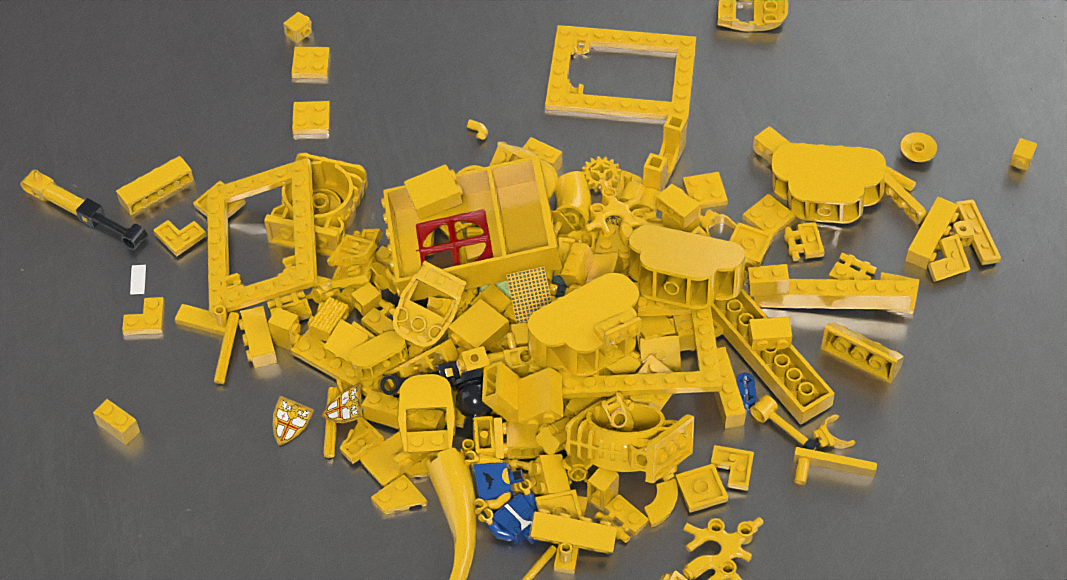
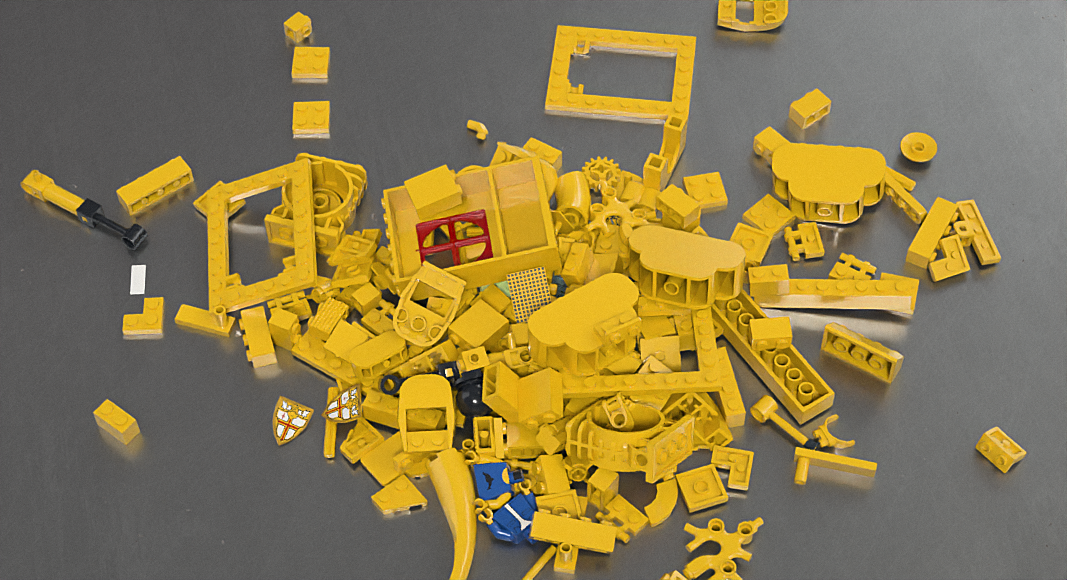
yellow plate [153,220,207,257] -> none
yellow axle [214,312,239,384] -> none
yellow helmet [700,209,737,237] -> none
blue beam [737,372,756,410] -> none
yellow brick [1010,138,1037,171] -> none
none -> yellow brick [661,392,733,451]
none -> yellow brick [788,88,832,130]
none -> yellow bracket [975,426,1027,473]

